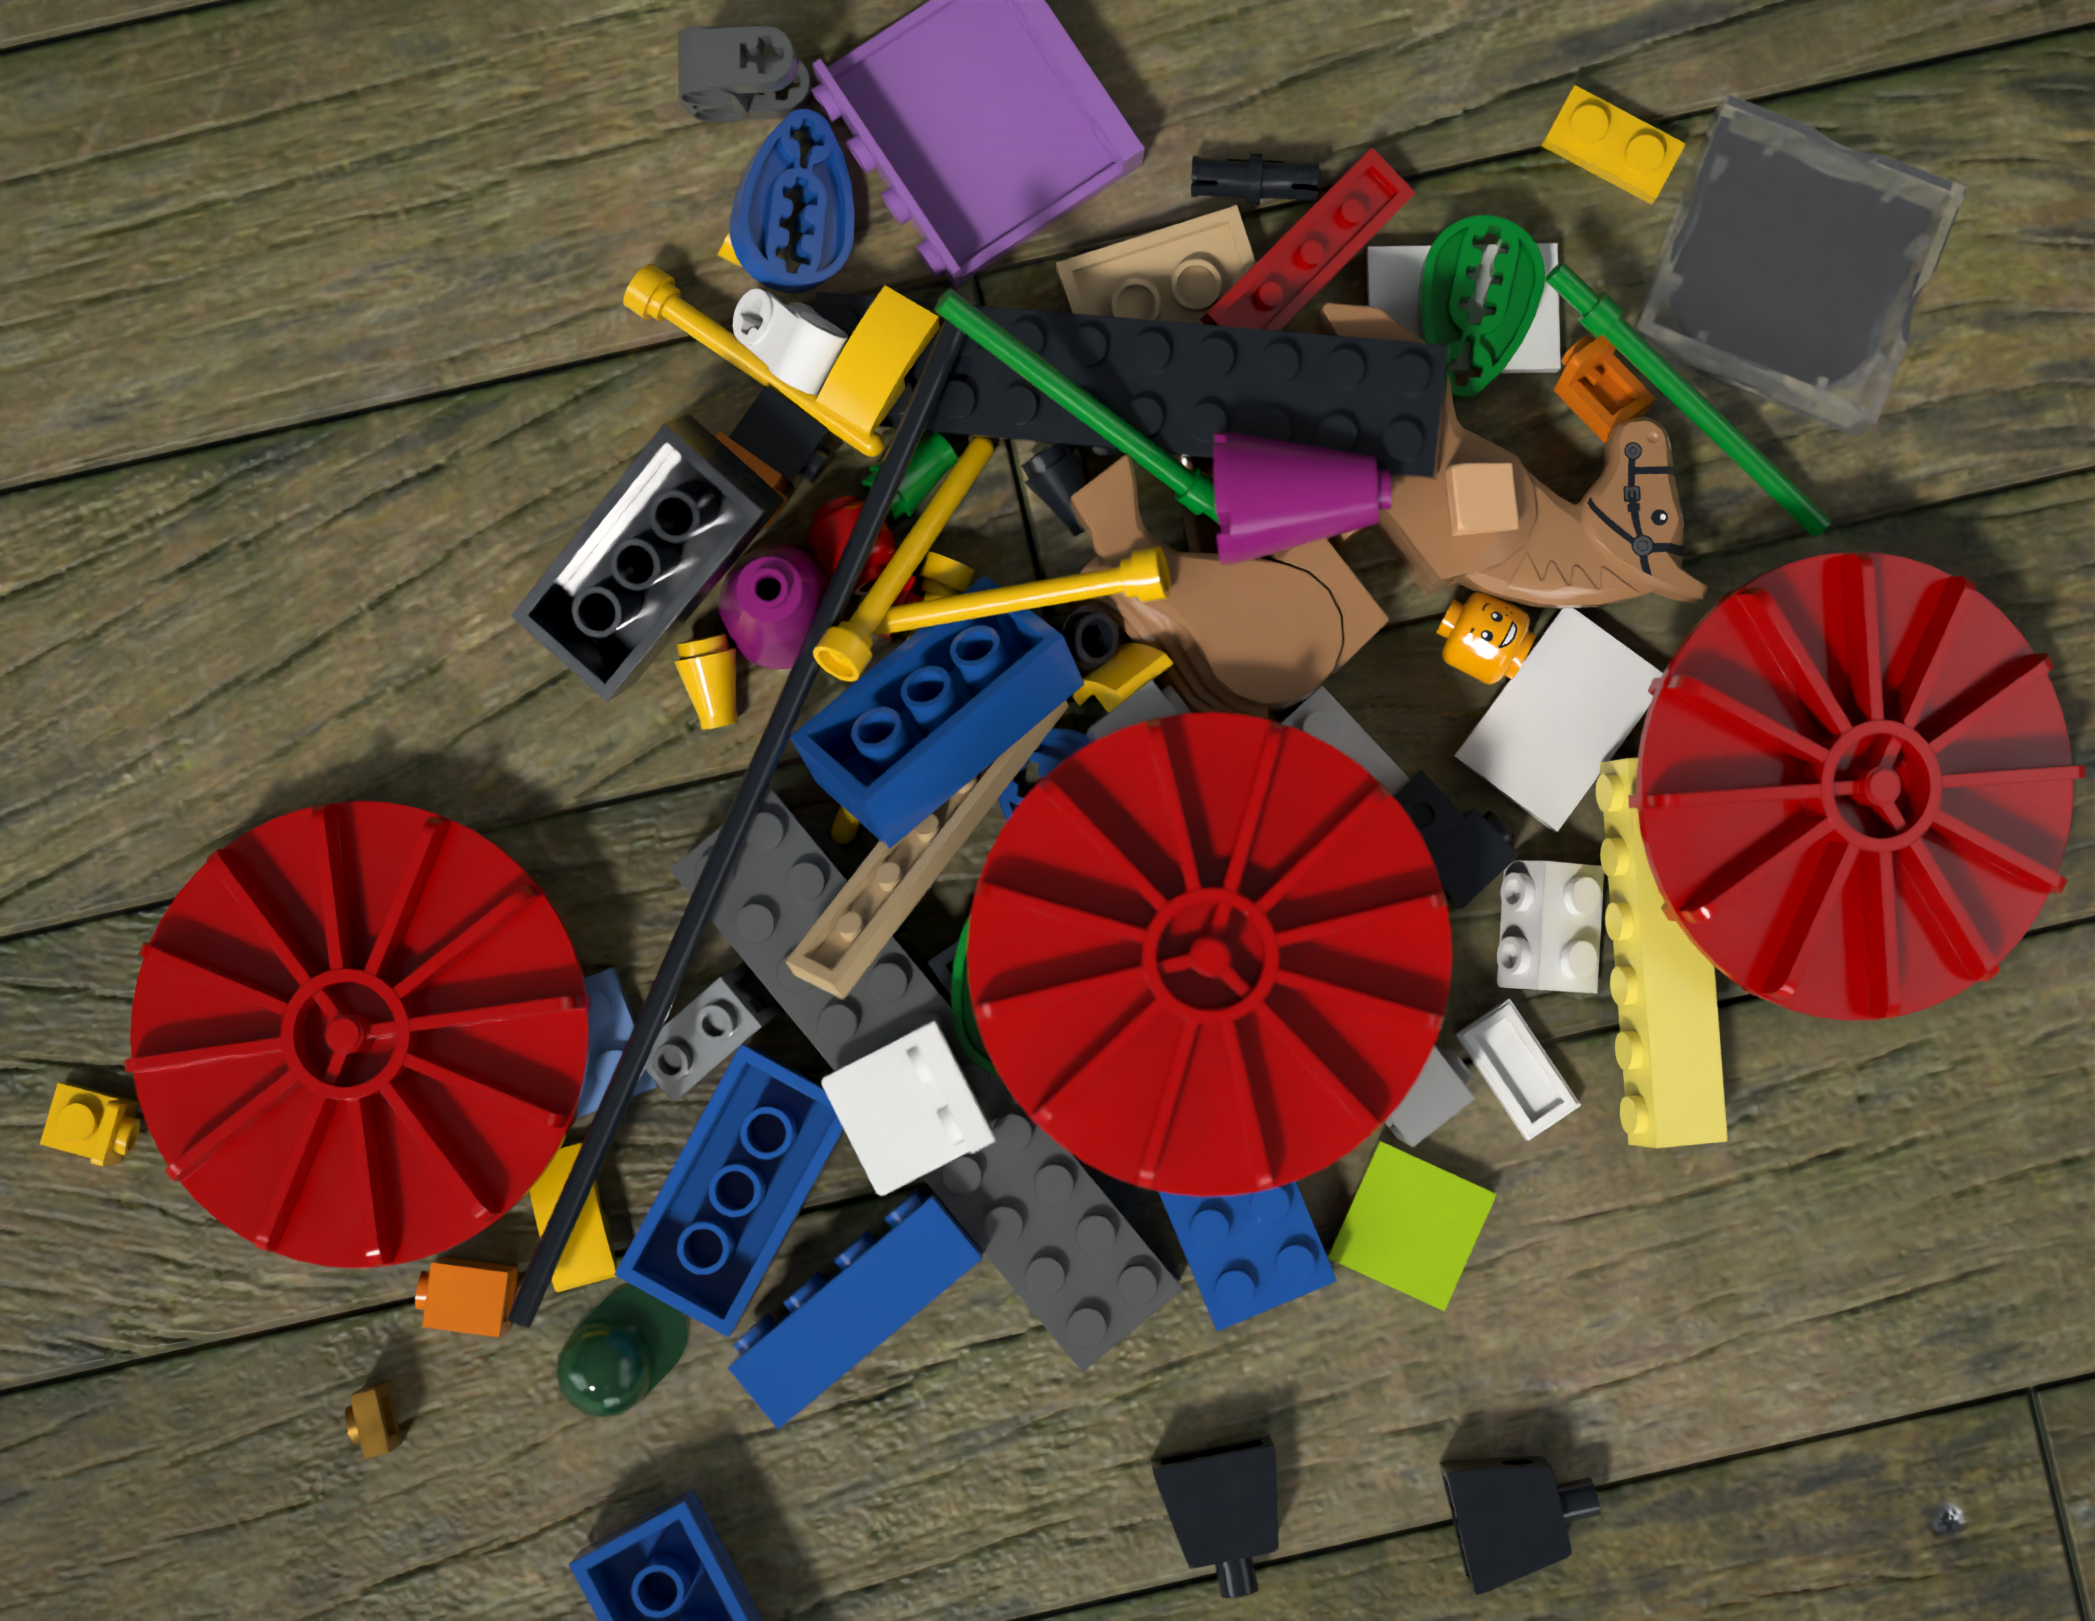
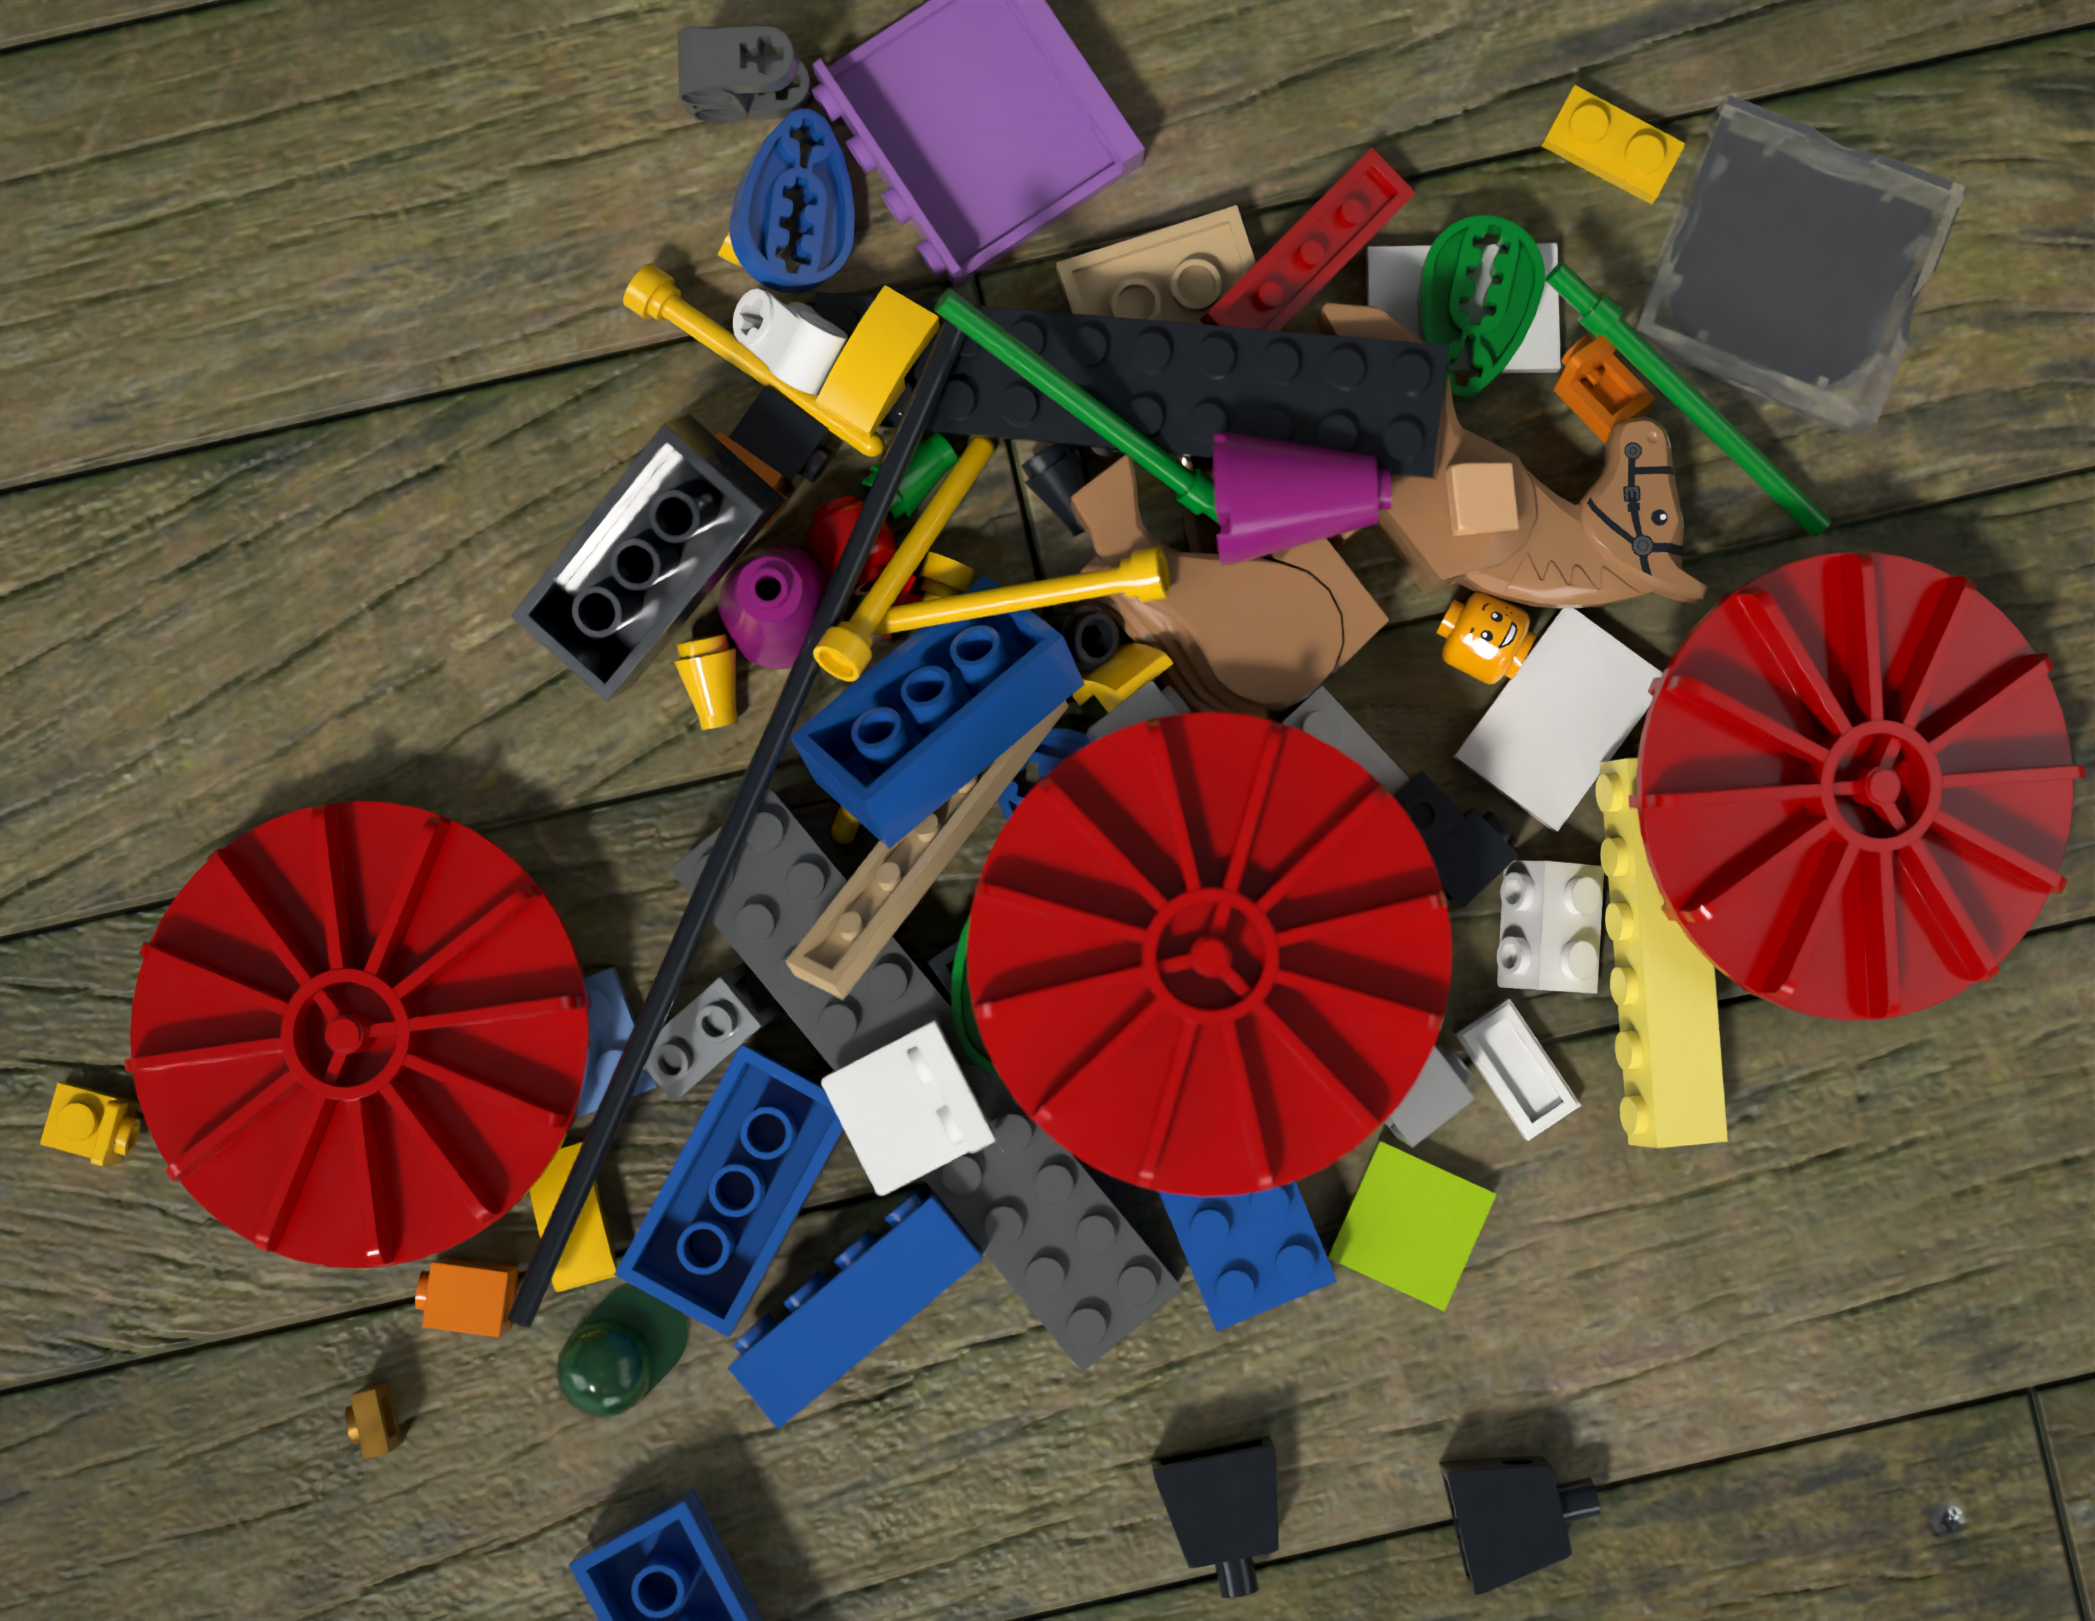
black pin [1191,153,1319,205] -> none

